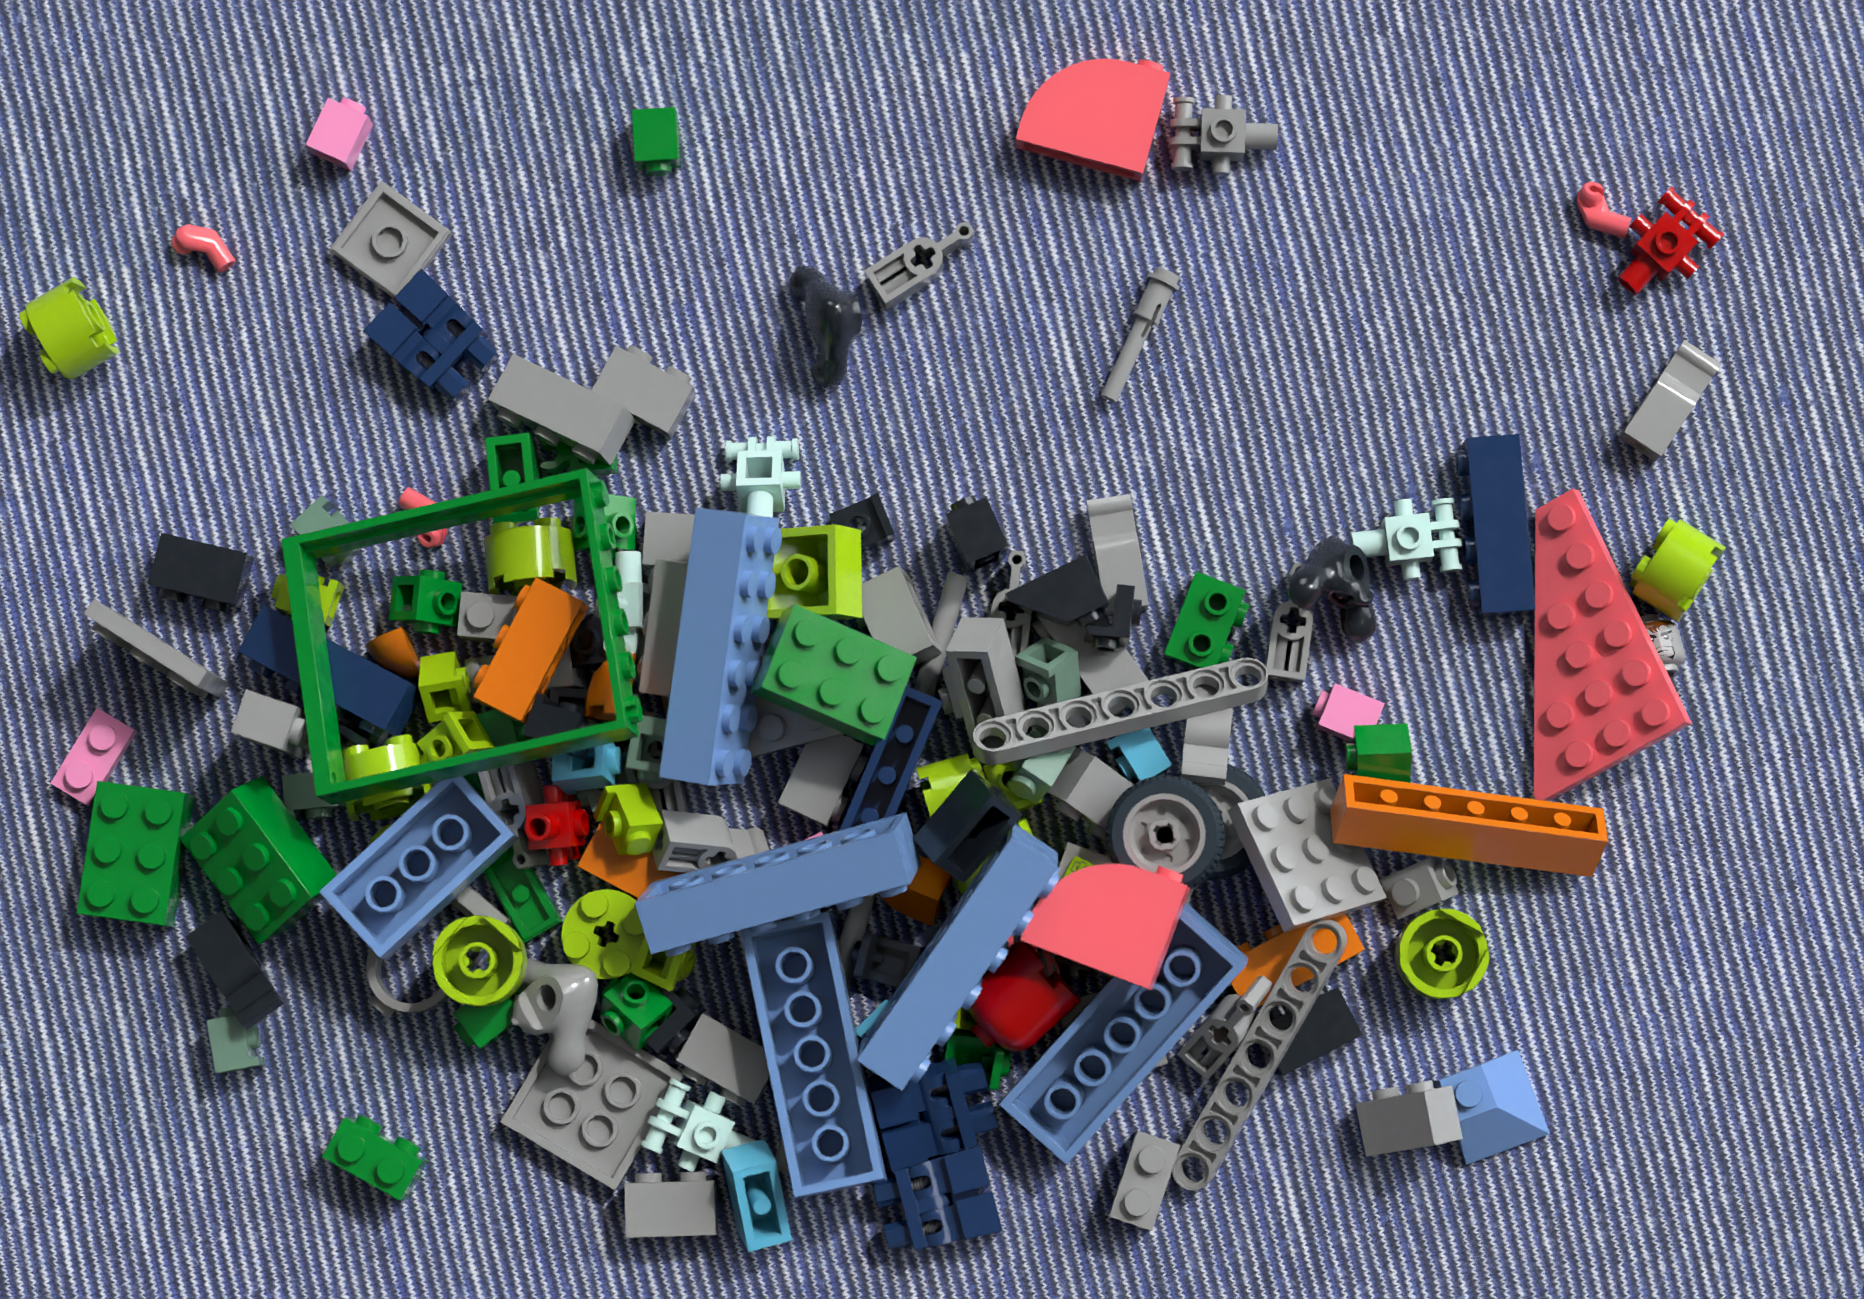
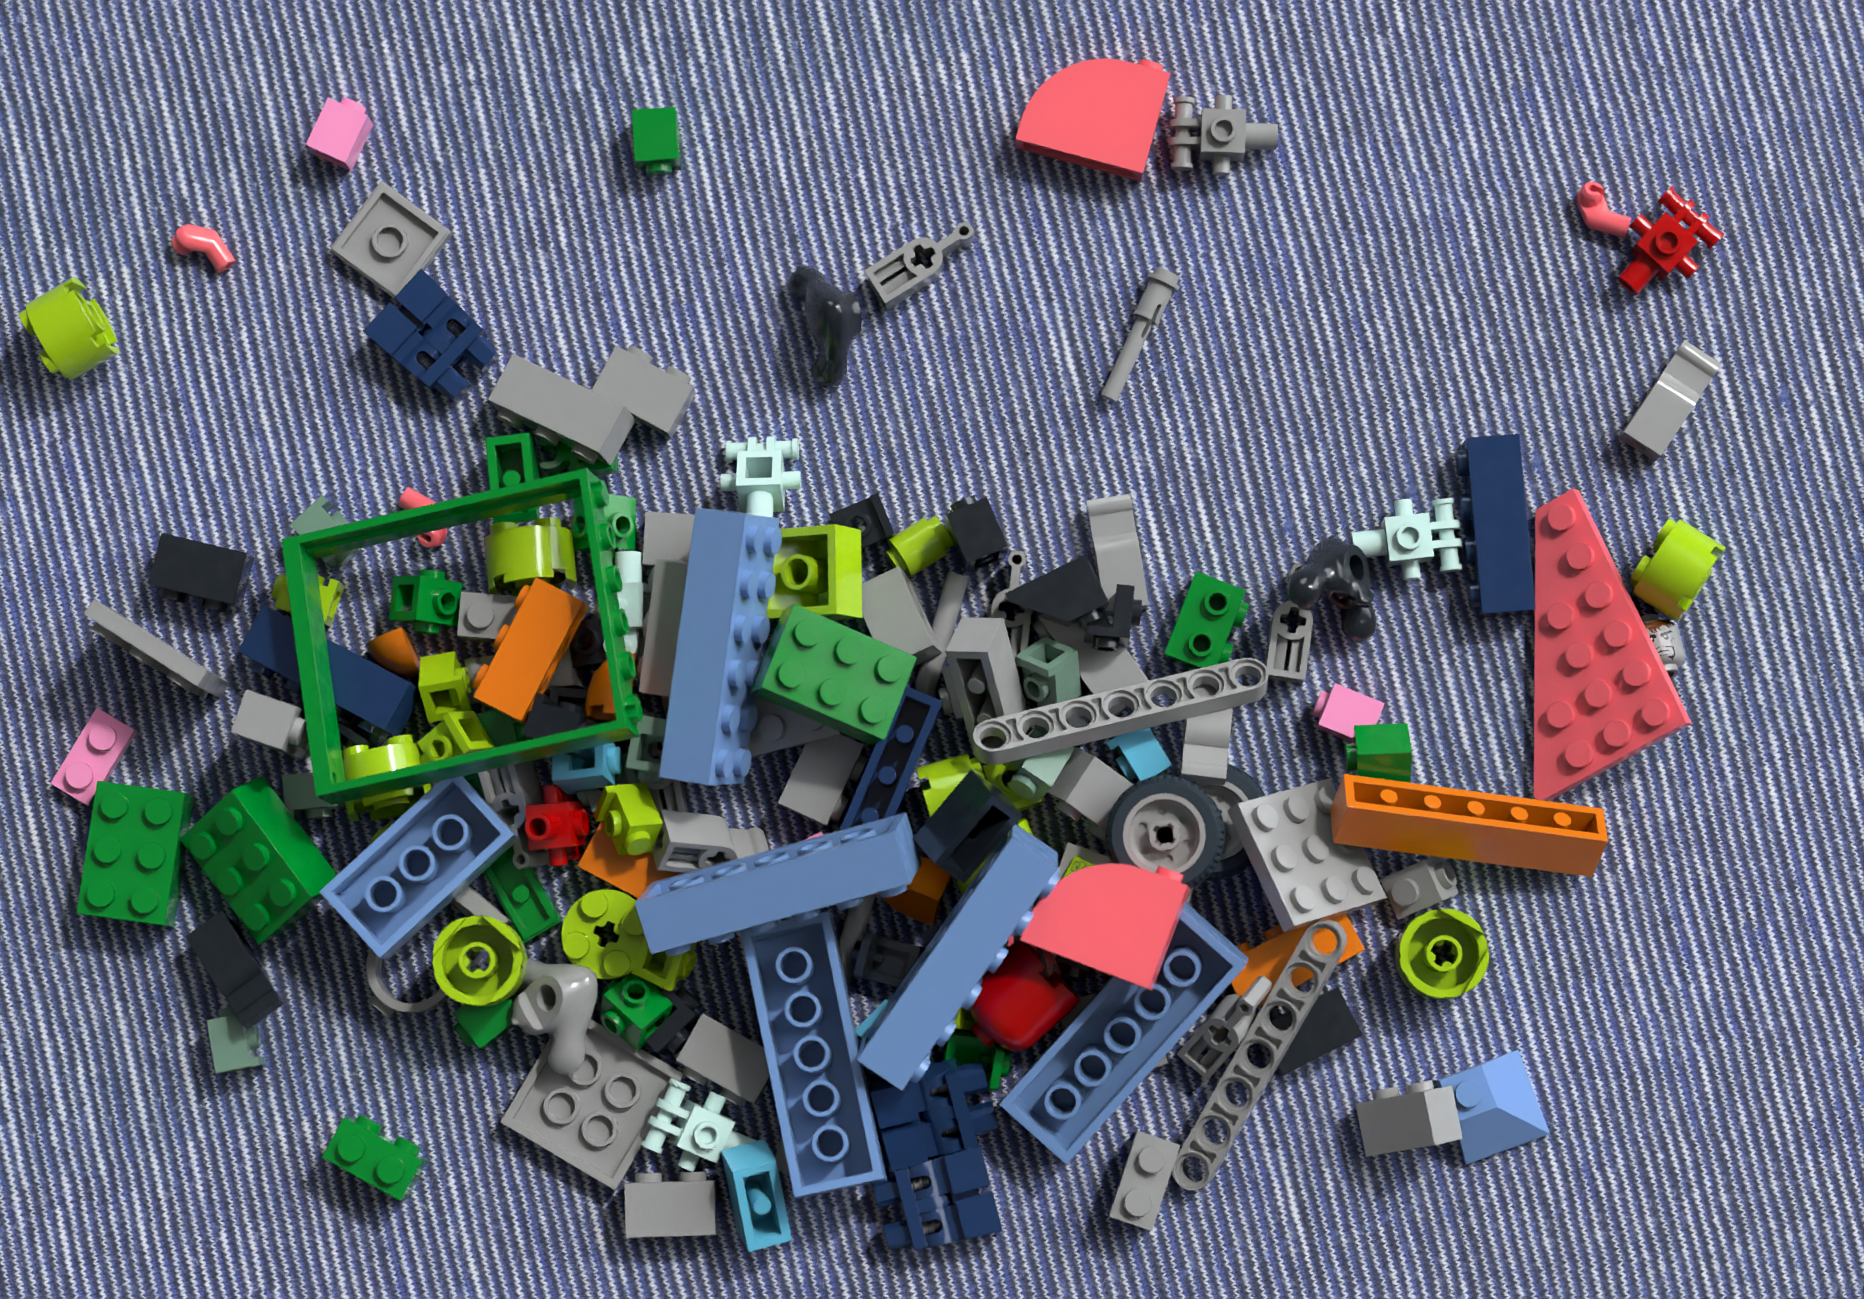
none -> lime brick [885,516,953,577]

